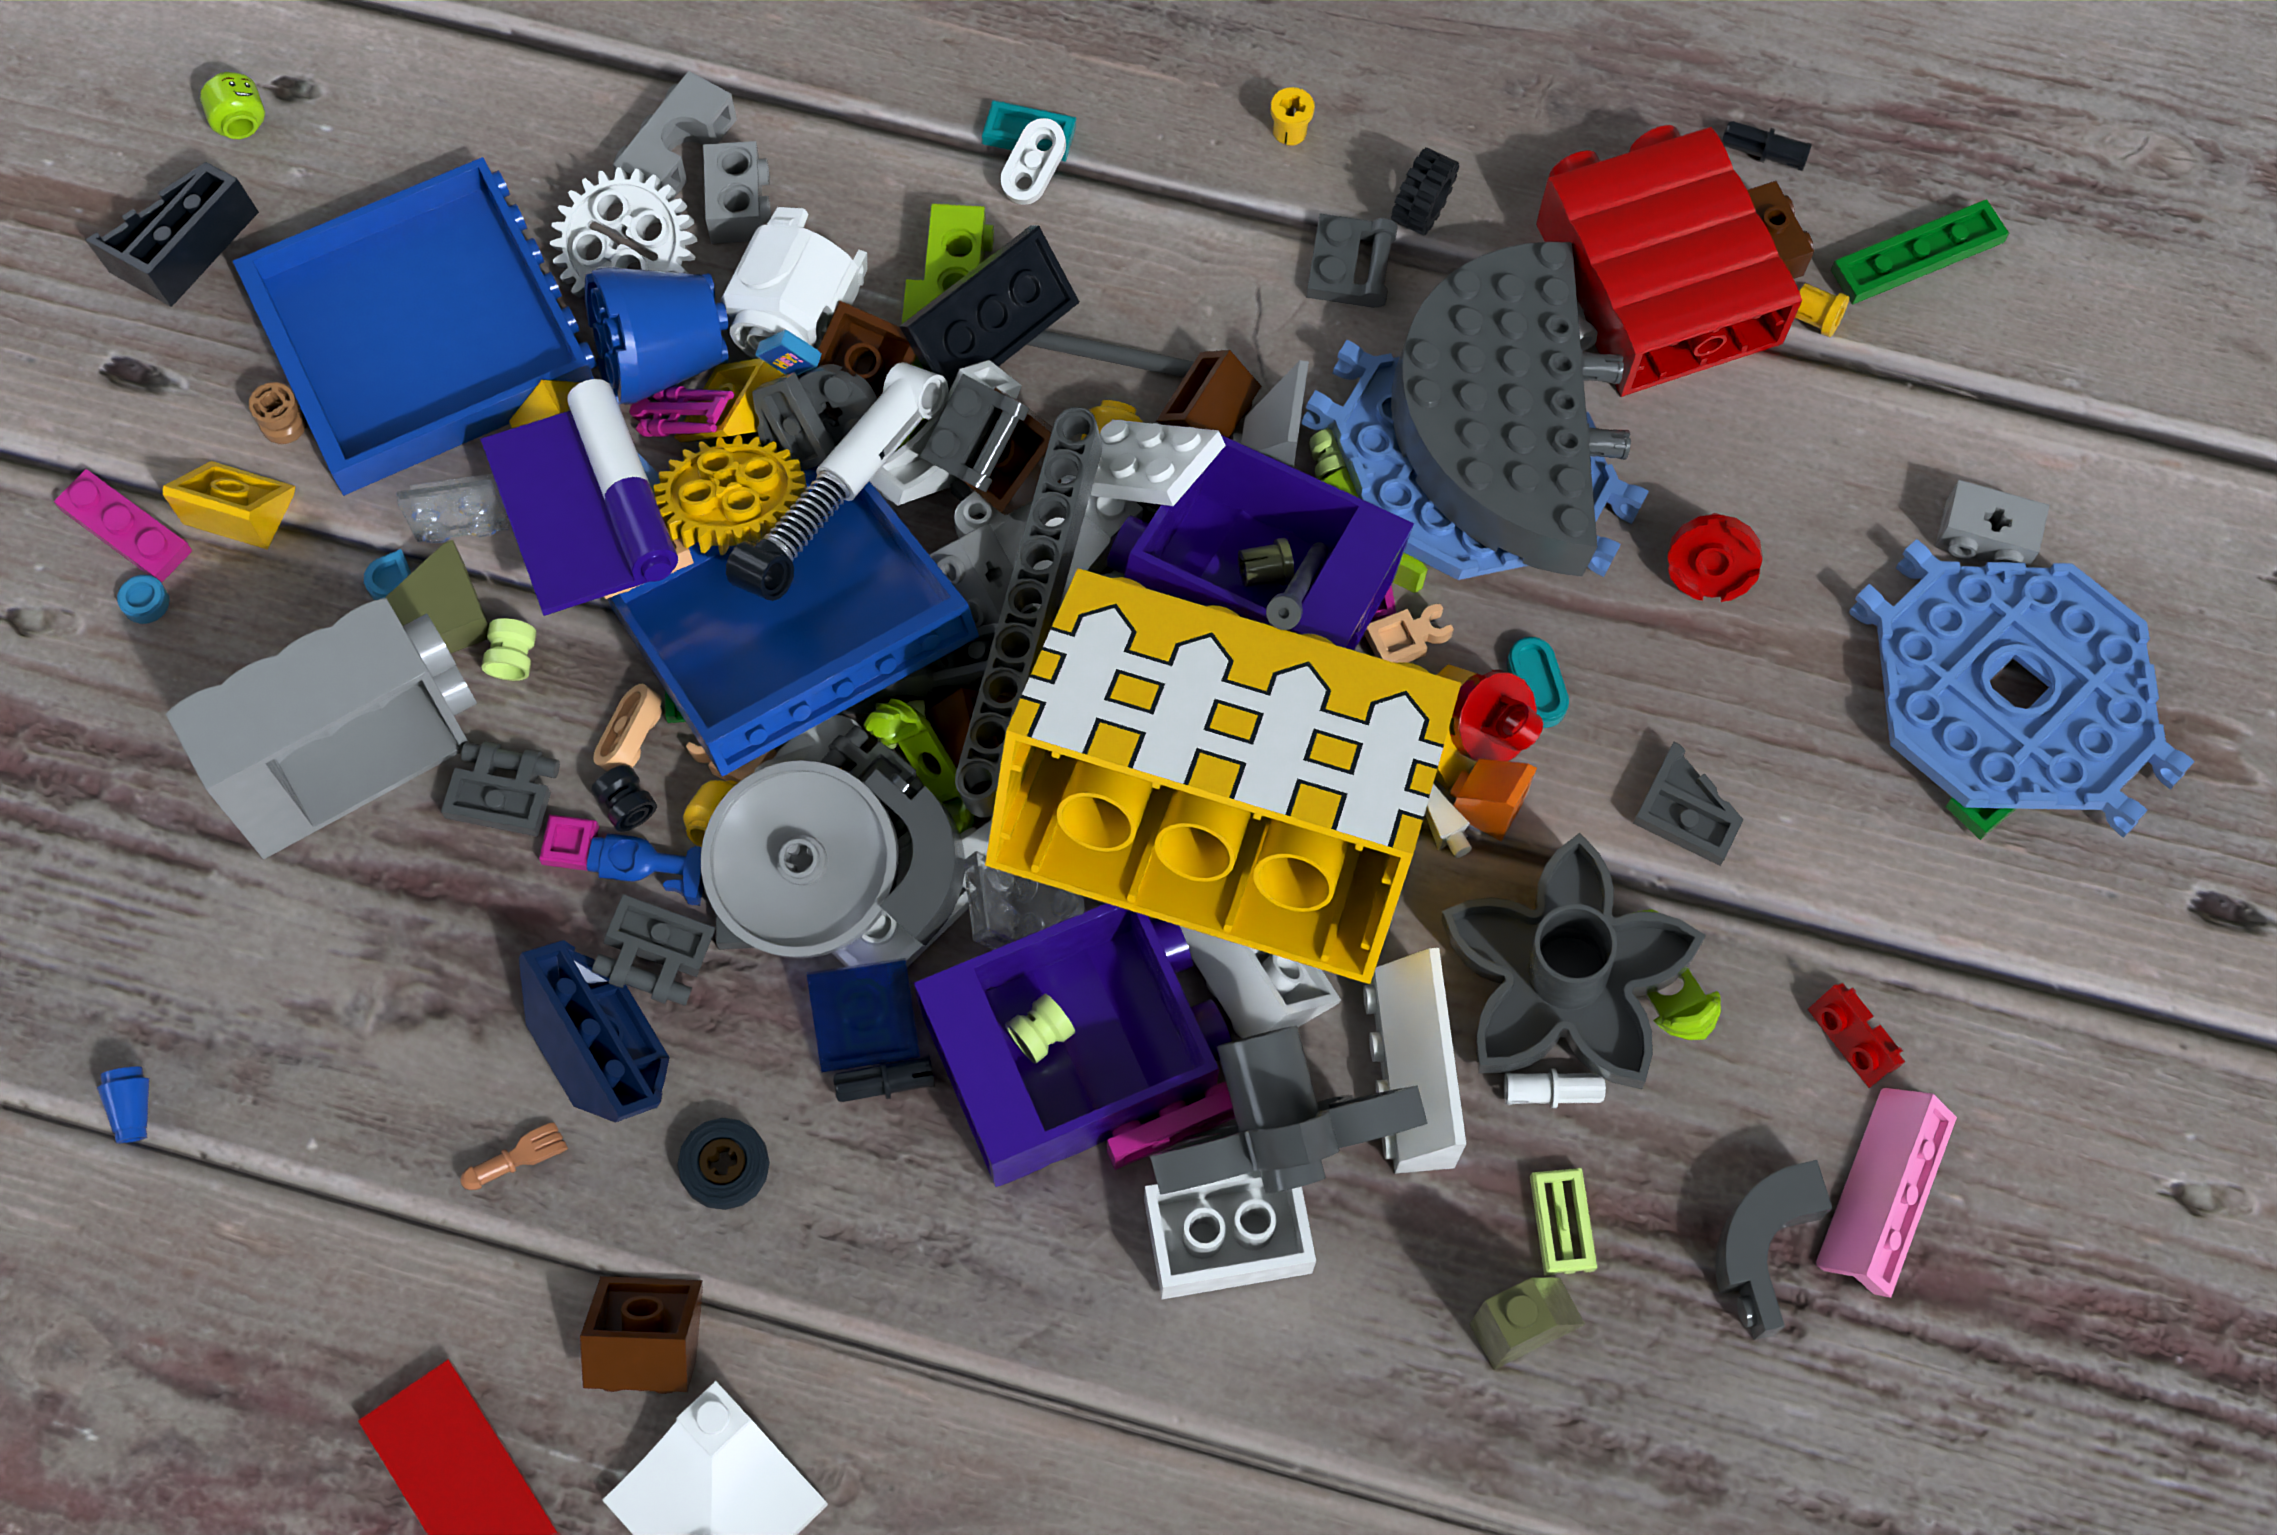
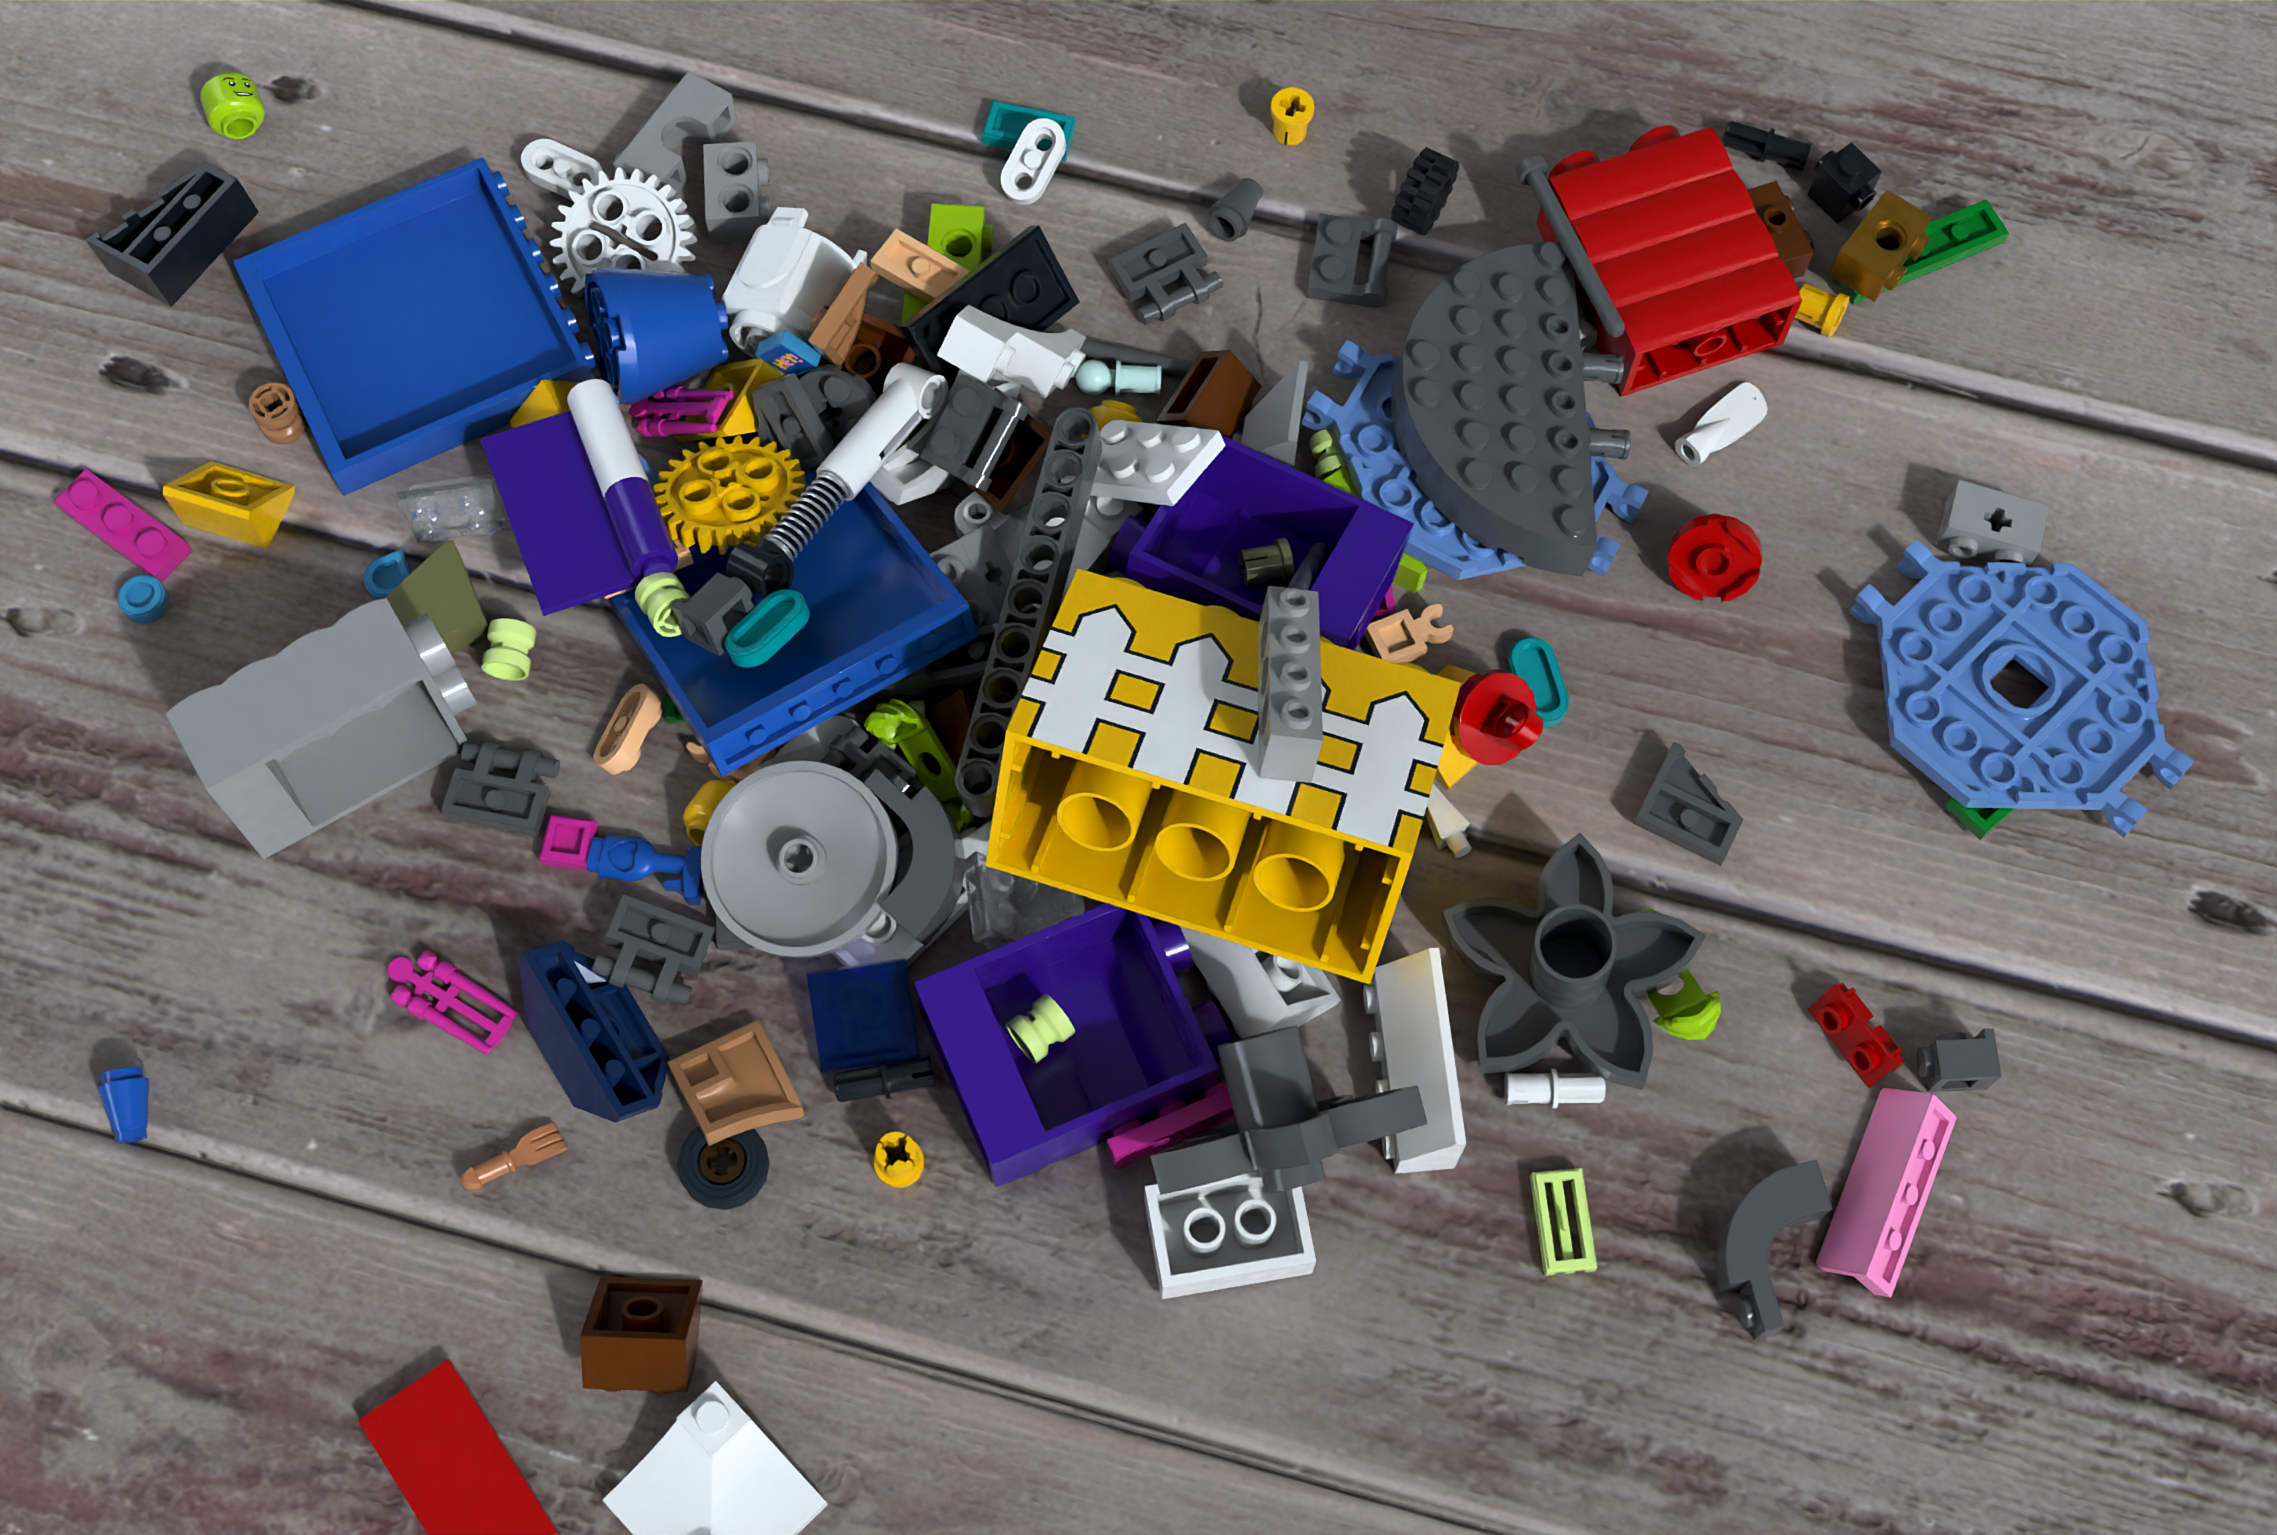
black wheel [591,764,657,832] -> none
orange slope [1449,759,1537,842] -> none
olive slope [1470,1277,1585,1370] -> none
none -> dark pink piece [387,950,518,1055]
none -> white plate [521,139,603,201]
none -> yellowish green wheel [635,572,691,637]
none -> medium nougat plate [667,1020,805,1146]
none -> dark grey brick [672,572,754,656]
none -> teal tile [725,589,810,668]
none -> medium nougat plate [808,262,879,366]
none -> light nougat plate [870,229,971,303]
none -> yellow bush [874,1131,924,1188]
none -> white arch [937,305,1086,398]
none -> light aqua pin [1075,359,1161,397]
none -> dark grey plate [1109,222,1223,325]
none -> dark grey cone [1207,178,1263,242]
none -> light grey brick [1258,586,1323,783]
none -> dark grey bar [1515,155,1625,337]
none -> white piece [1675,382,1768,467]
none -> black brick [1807,142,1882,224]
none -> pearl gold brick [1829,190,1933,302]
none -> dark grey brick [1917,1028,2001,1092]

